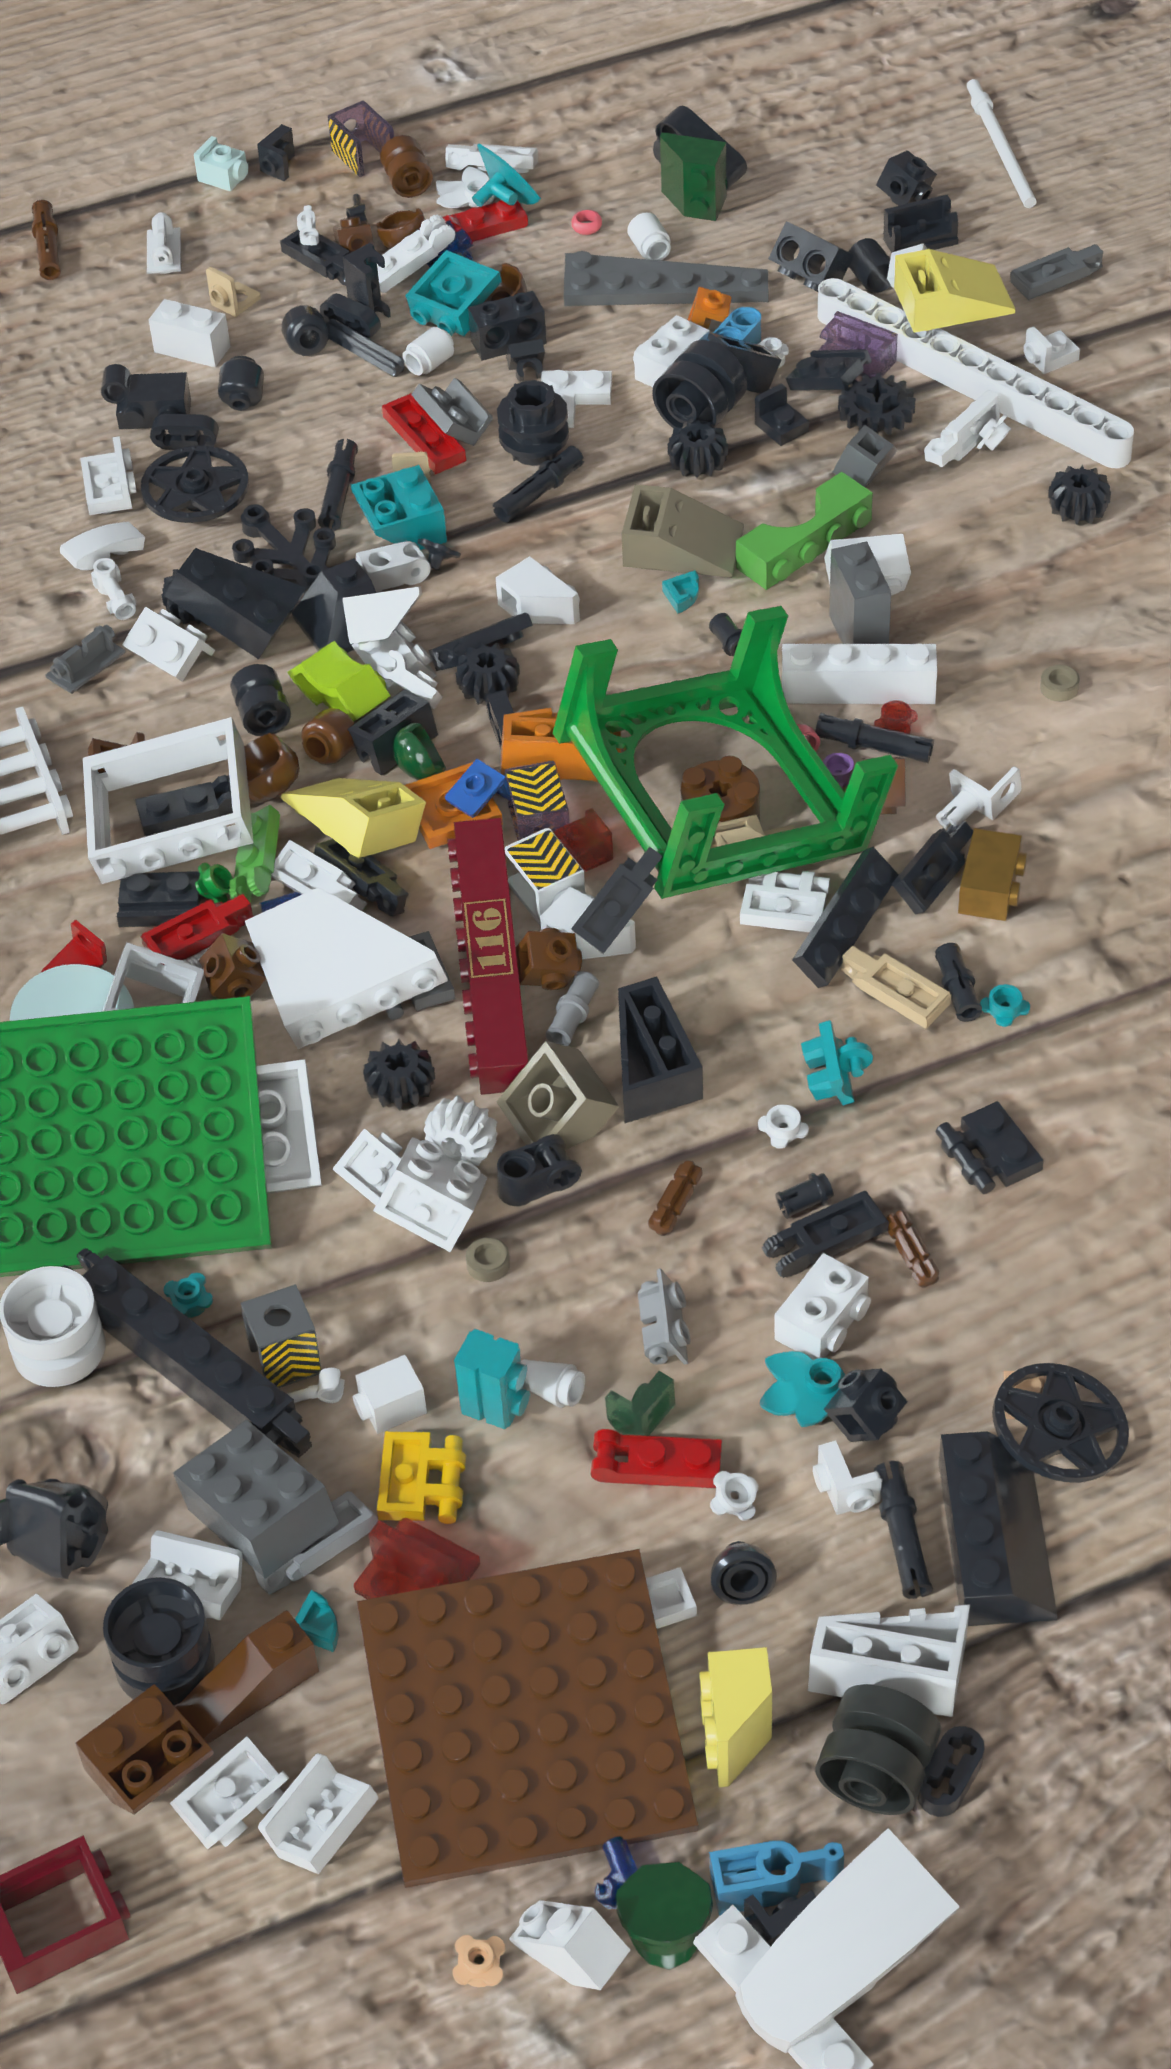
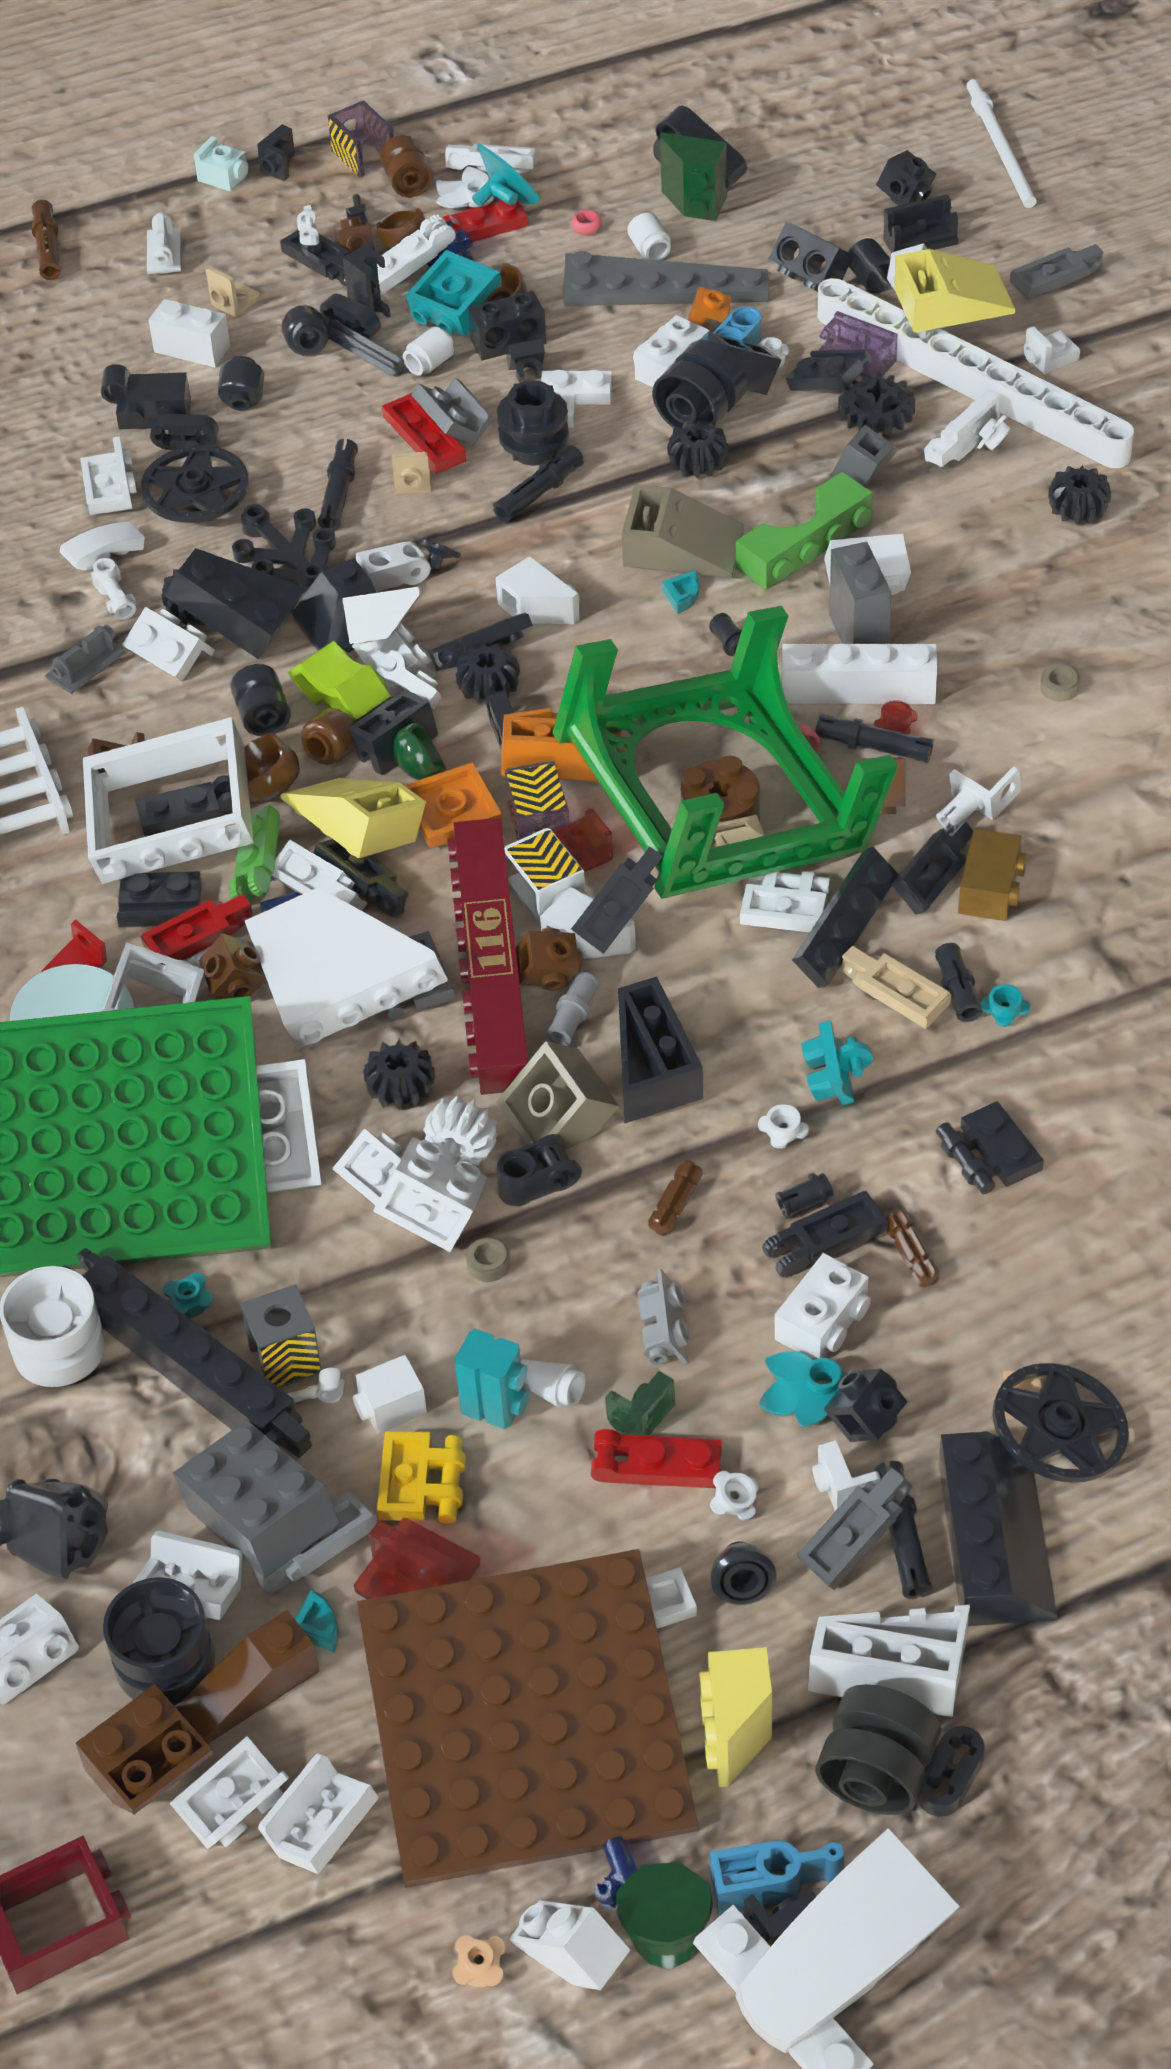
green plate [195,862,233,903] -> none
teal slope [351,465,447,550] -> none
blue bracket [445,759,514,818] -> none
black bracket [755,383,809,446] -> none
medium lavender plate [823,753,854,789] -> none
none -> dark grey hinge [797,1468,913,1590]

